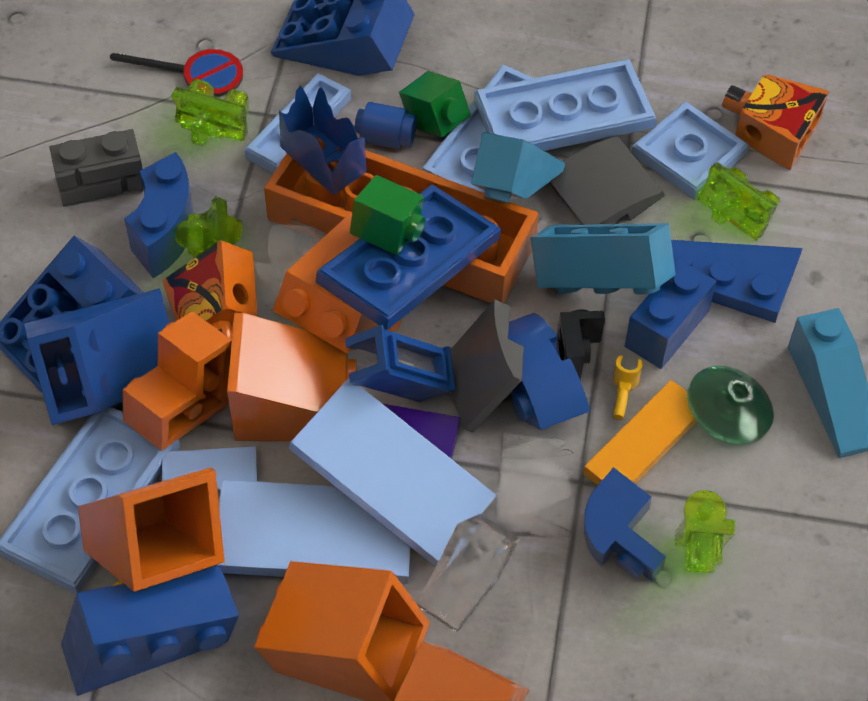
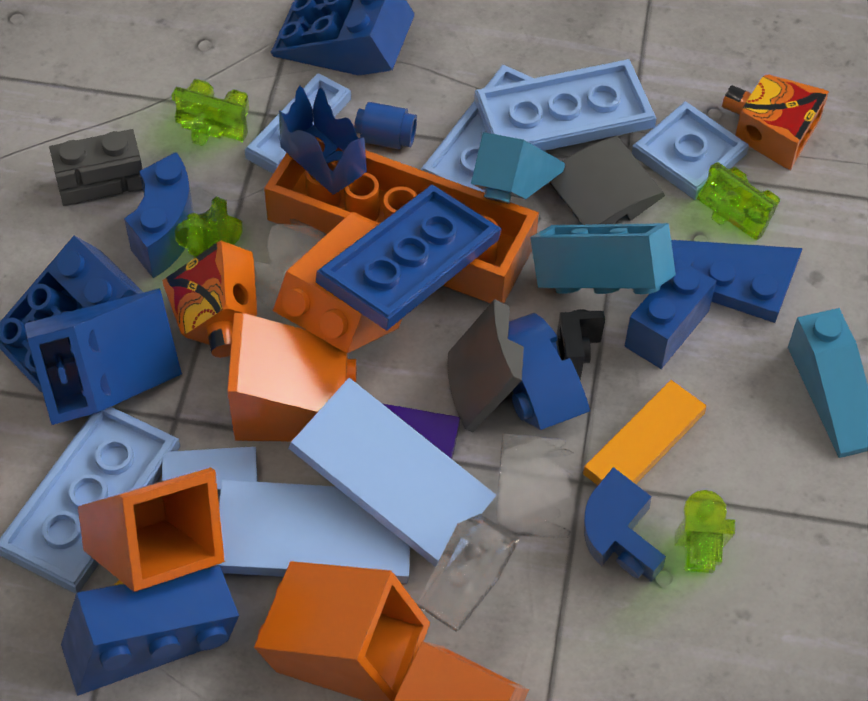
piece [110,49,243,96] -> none
orange brick [123,311,232,451] -> none
blue window [345,325,456,402] -> none
green brick [350,175,426,256] -> none
green brick [399,71,471,137] -> none
yellow hand [613,355,643,420] -> none
clear green dish [687,366,774,445] -> none

